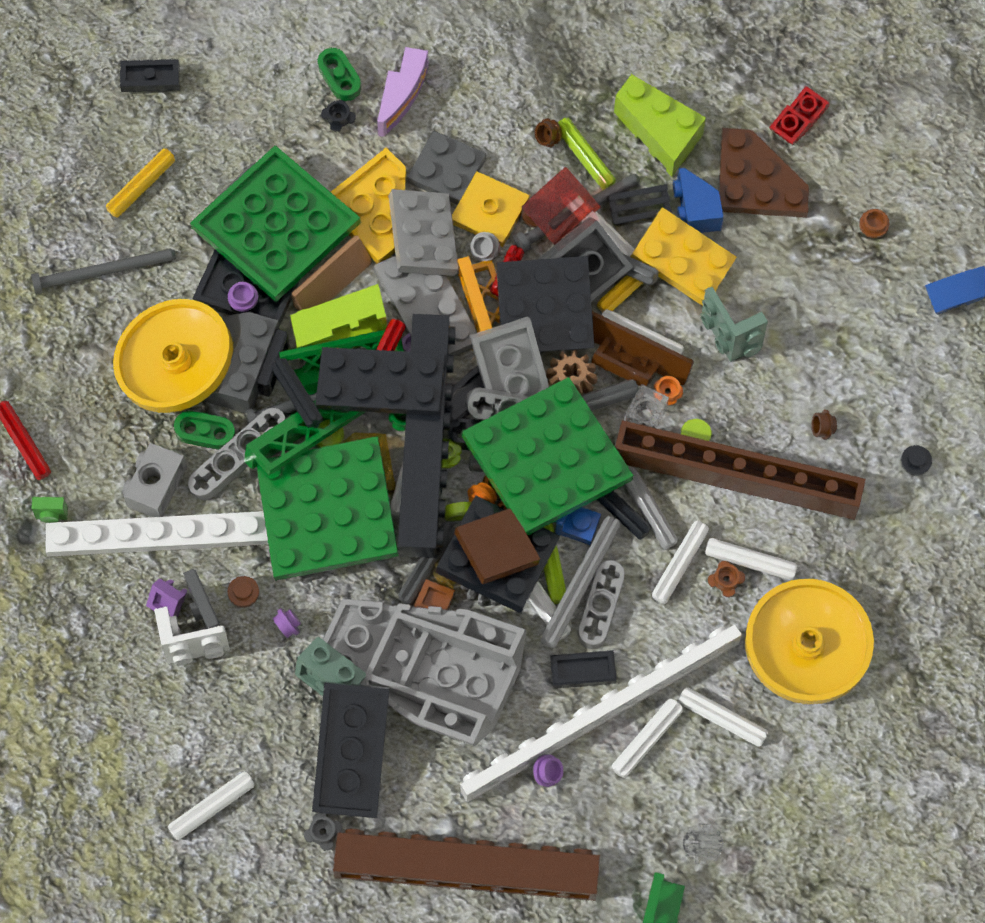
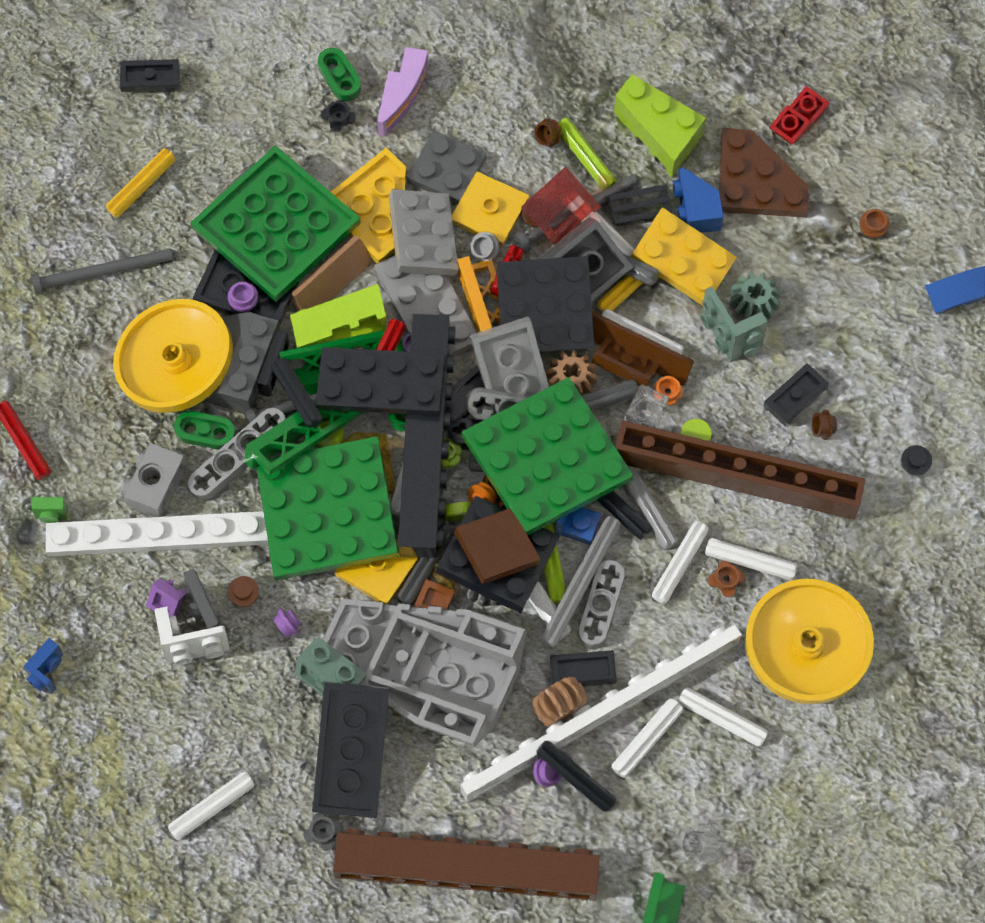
none -> blue bracket [23,638,63,694]
none -> yellow plate [334,539,421,605]
none -> medium nougat gear [532,677,588,727]
none -> black axle [536,740,617,812]
none -> sand green gear [729,271,781,320]
none -> black plate [763,363,829,426]

